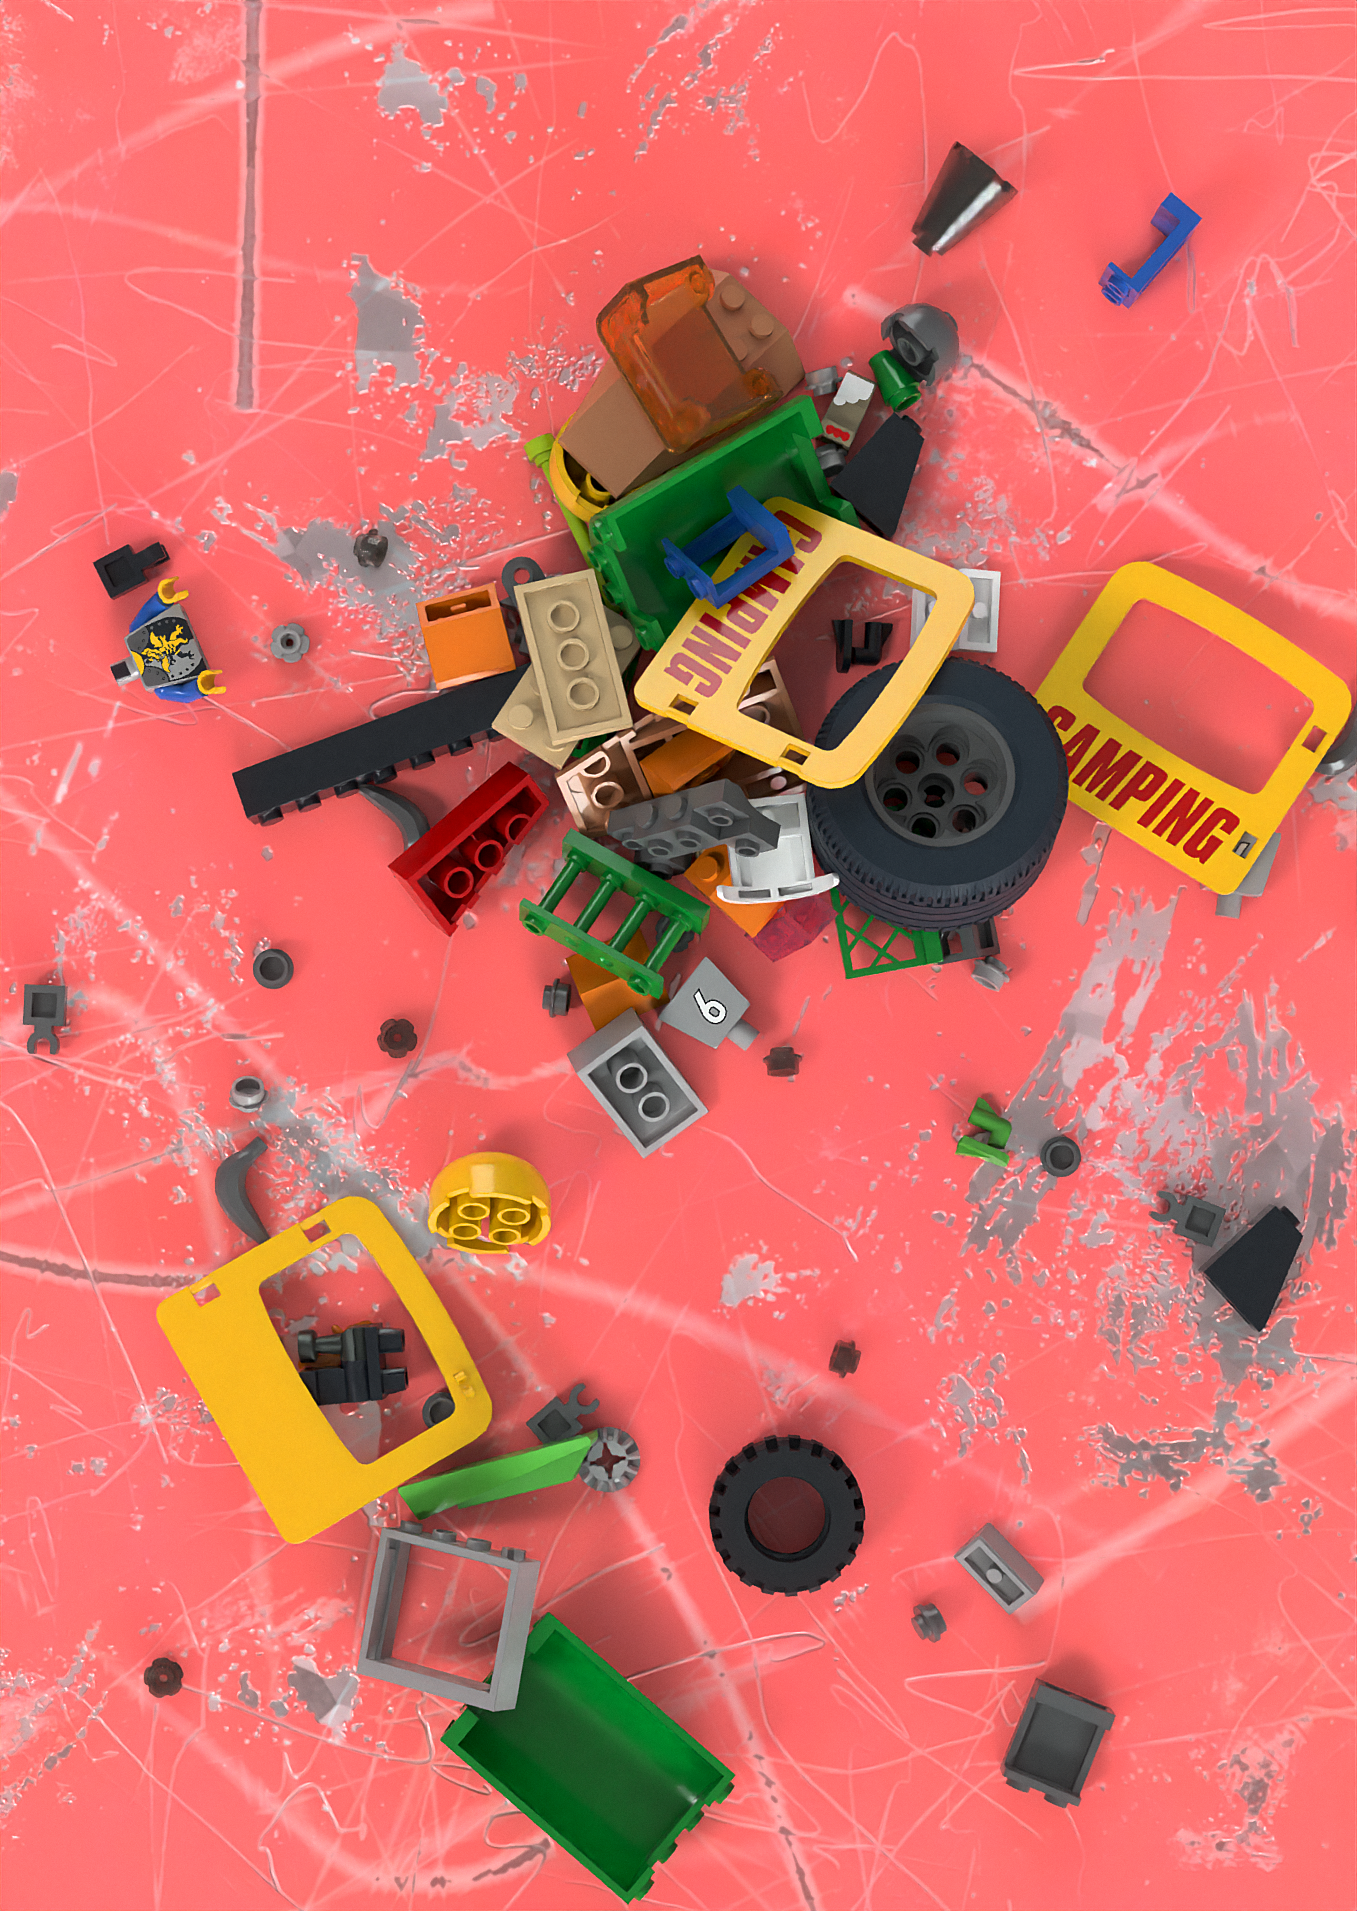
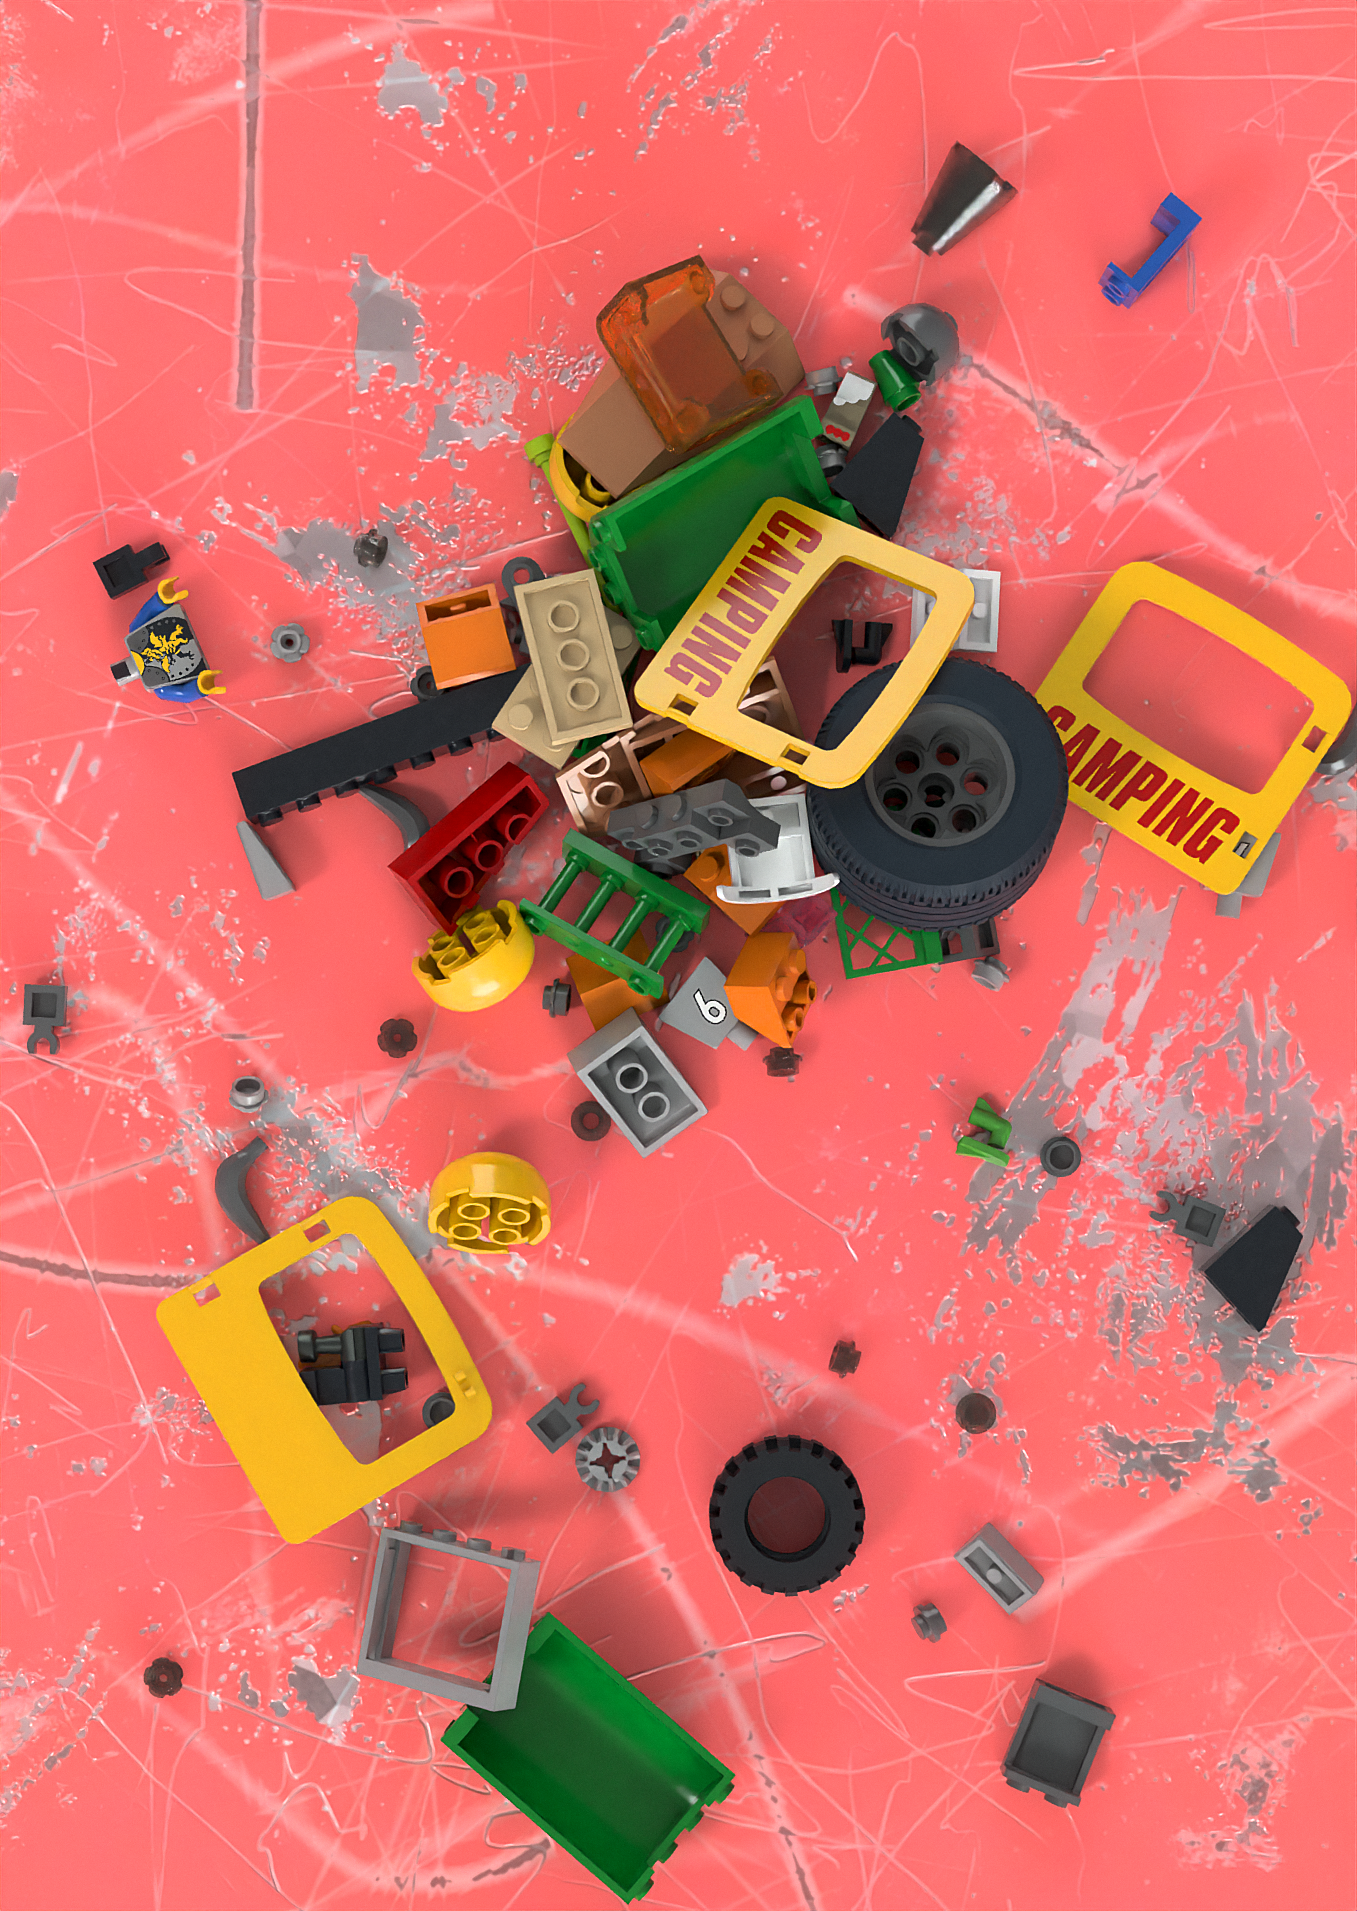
dark grey plate [253,949,294,989] -> none
bright green wedge [397,1430,598,1520] -> none
blue panel [661,485,795,609] -> none
none -> light grey slope [236,821,297,902]
none -> dark grey plate [410,666,450,703]
none -> yellow cylinder [411,900,535,1012]
none -> clear smoke plate [571,1101,611,1141]
none -> orange slope [723,932,817,1048]
none -> clear smoke plate [955,1393,996,1434]

